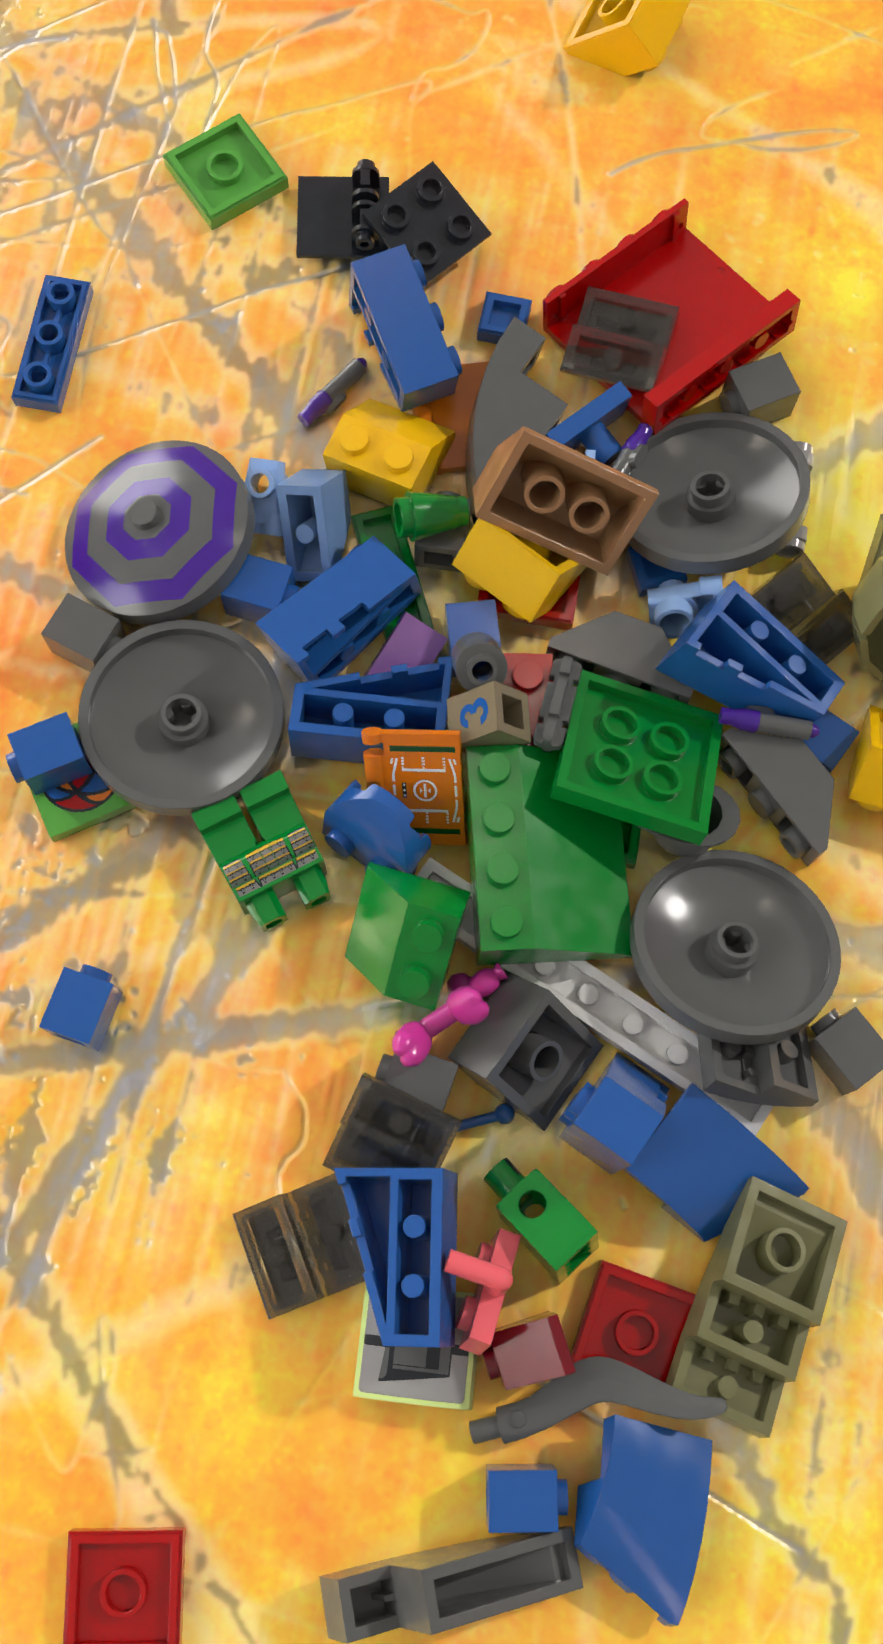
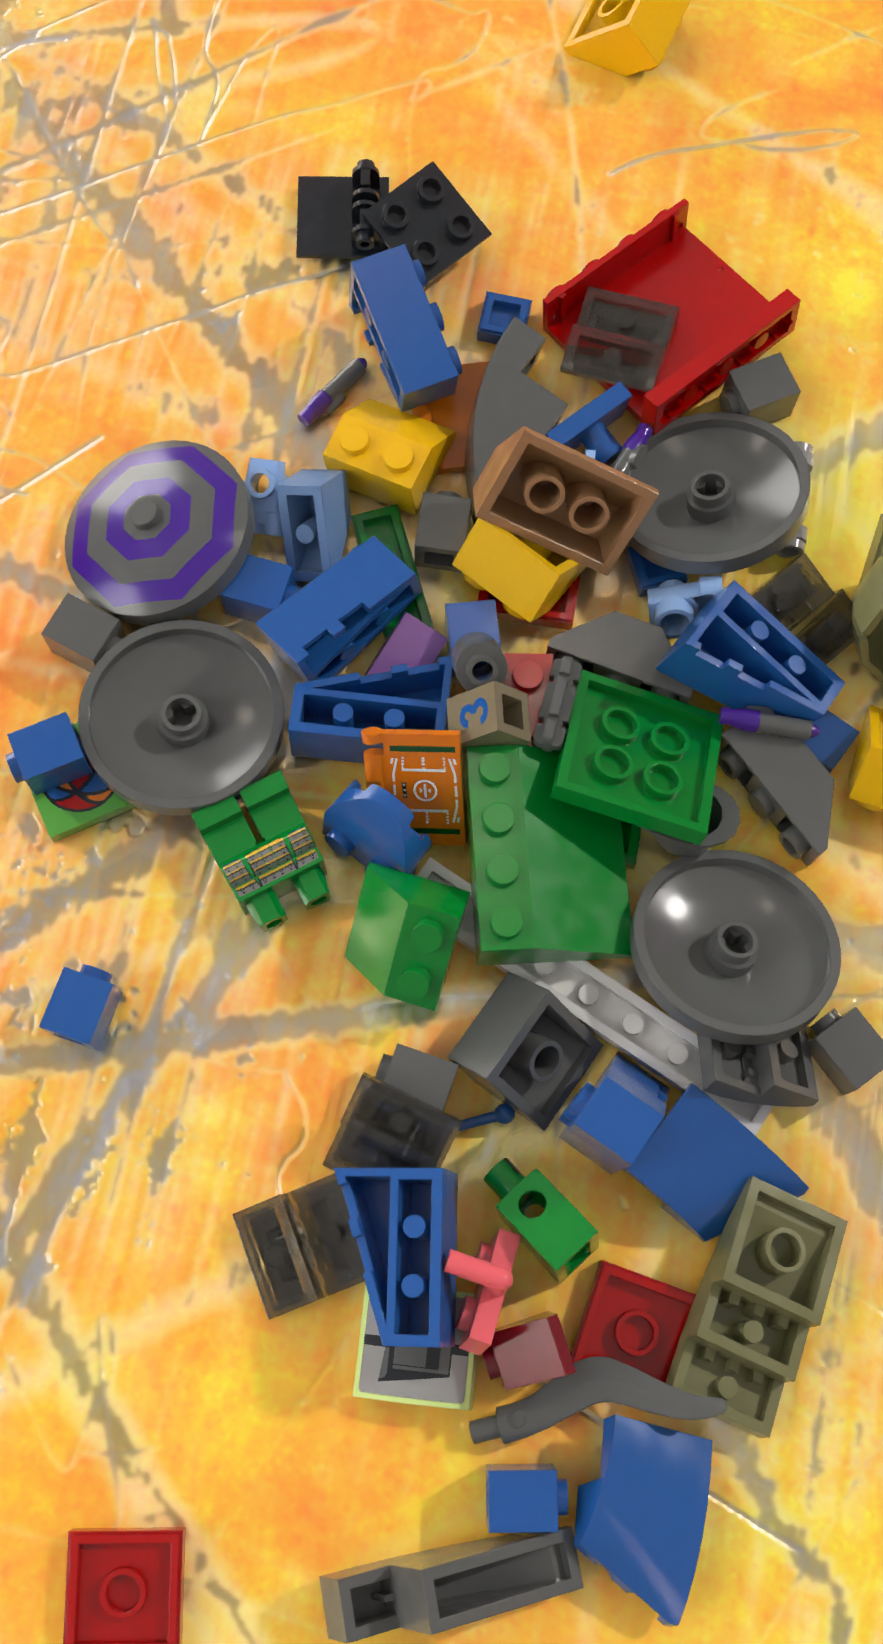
blue tile [11,275,94,413] -> none
bright green tile [163,113,289,230] -> none
dark pink piece [392,963,508,1067] -> none
green cone [393,491,469,542] -> none

